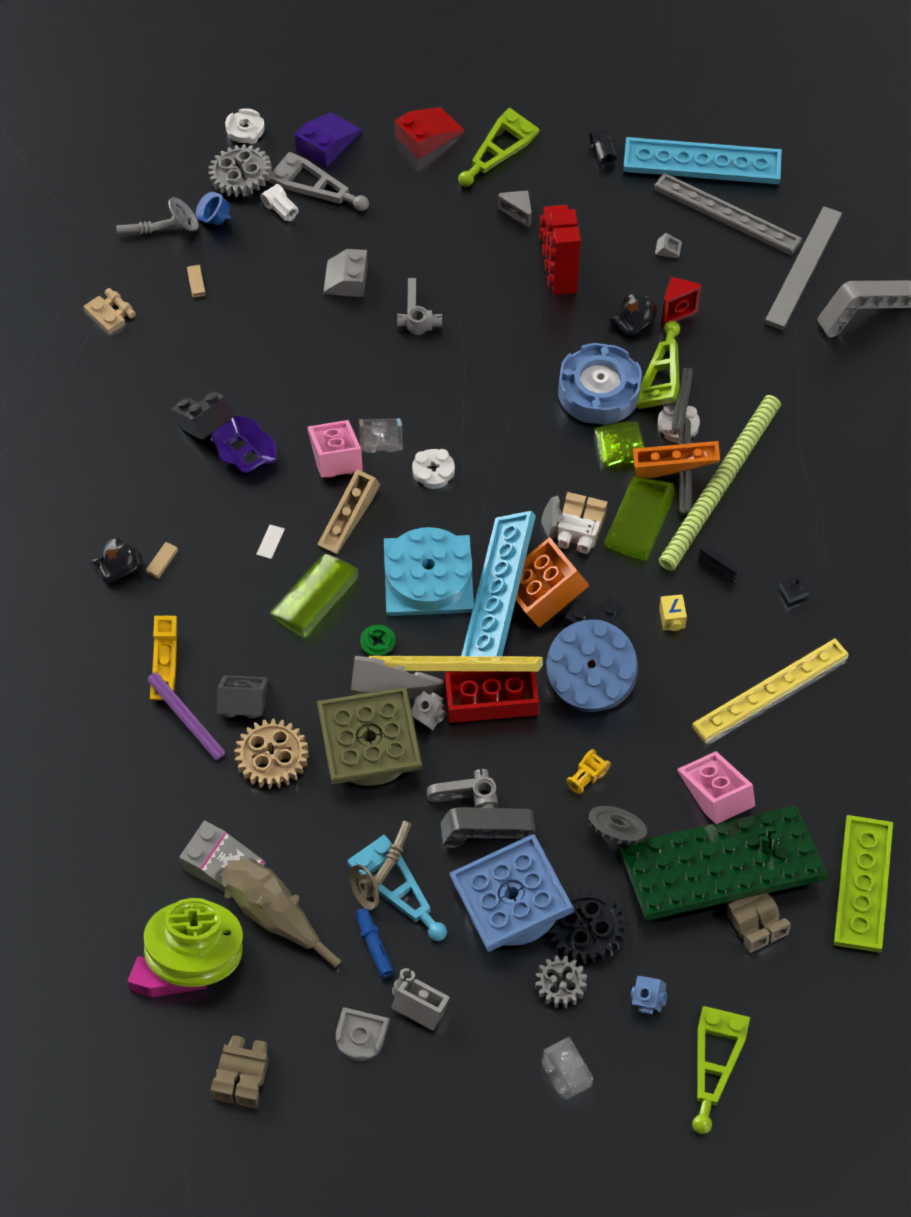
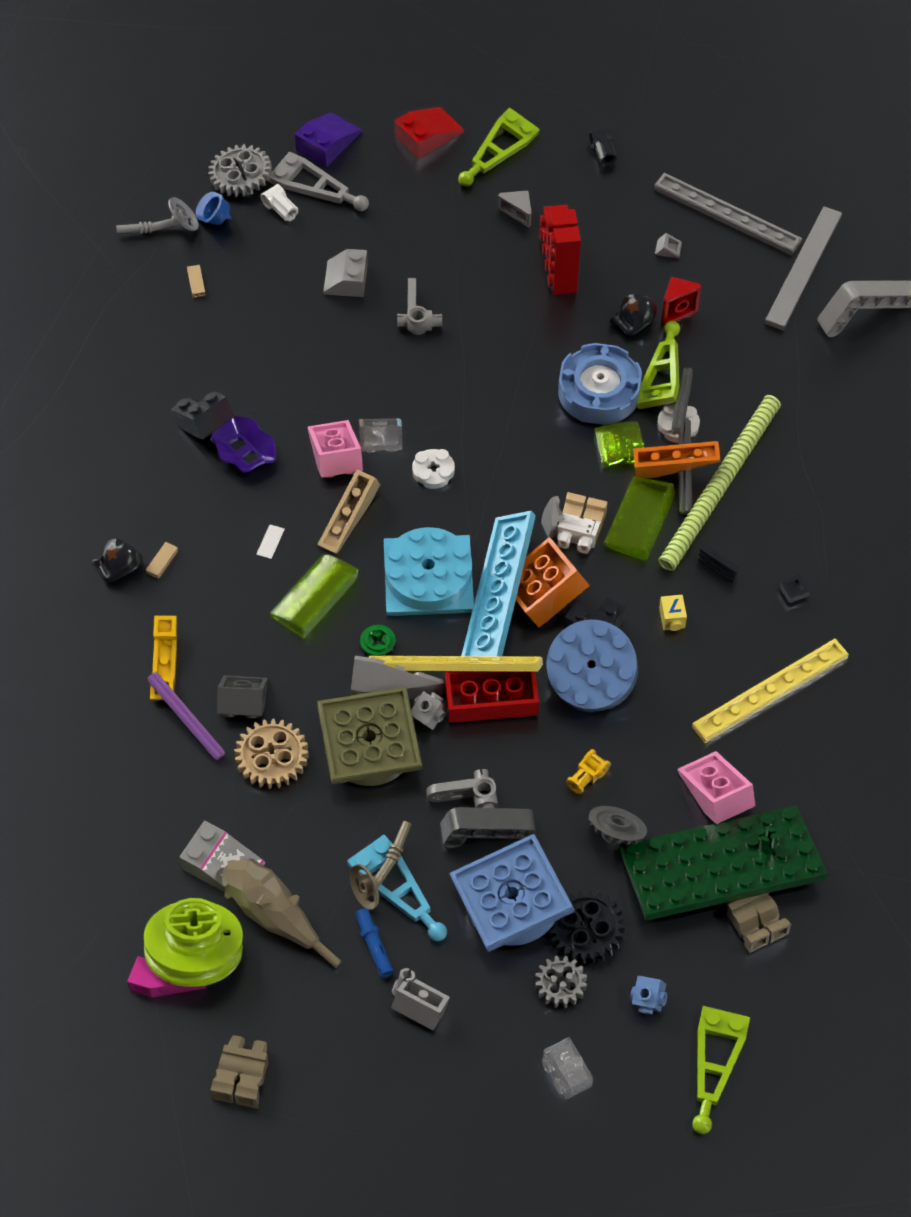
tan plate [83,288,136,335] -> none
white plate [225,109,265,144] -> none
light grey tile [336,1007,390,1061] -> none
medium azure plate [623,137,782,184] -> none
lime plate [833,815,893,953] -> none

